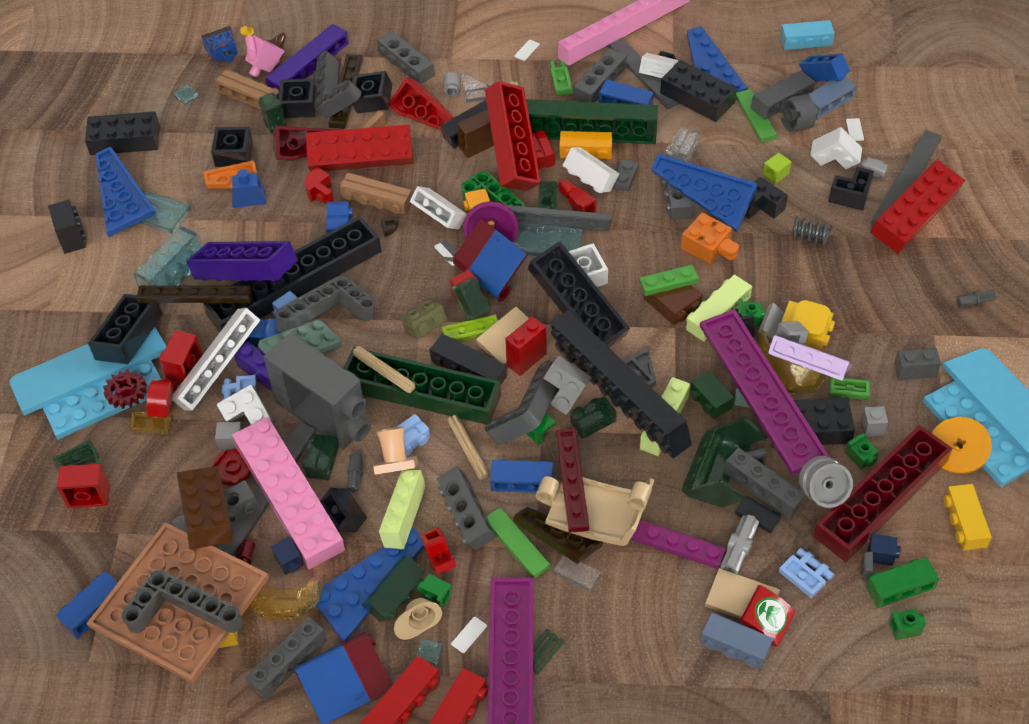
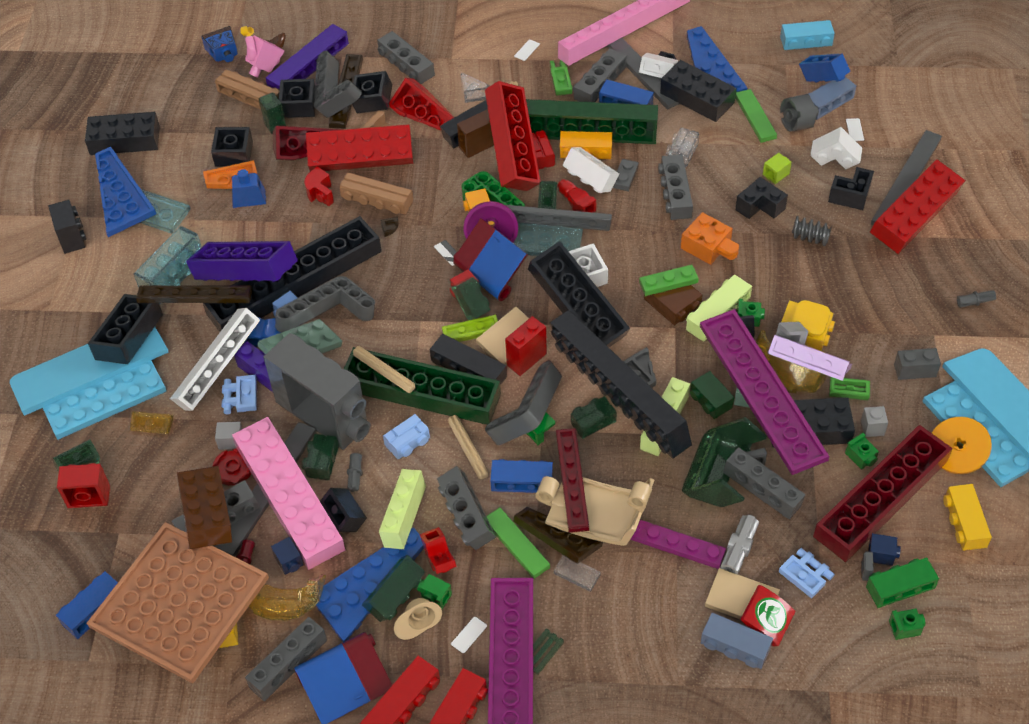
dark red gear [103,370,147,409] -> none
dark grey beam [122,570,243,633] -> none
red brick [147,379,177,418] -> none
red brick [159,330,203,385] -> none
clear light blue tile [174,84,198,105] -> none
white brick [217,385,274,425] -> none
blue brick [326,201,353,233] -> none
light nougat plant [373,427,418,474] -> none
olive brick [400,299,447,339] -> none
white brick [410,186,467,229] -> none
clear light blue tile [417,639,443,667] -> none
light grey brick [443,72,460,97] -> none
light grey brick [544,356,591,415] -> none
blue wing [651,154,758,232] -> none
black tile [735,496,782,534] -> none
dark grey brick [750,70,815,120] -> none
light grey tile [758,303,784,344] -> none
light grey wheel [799,456,853,508] -> none
light grey brick [861,157,888,178] -> none

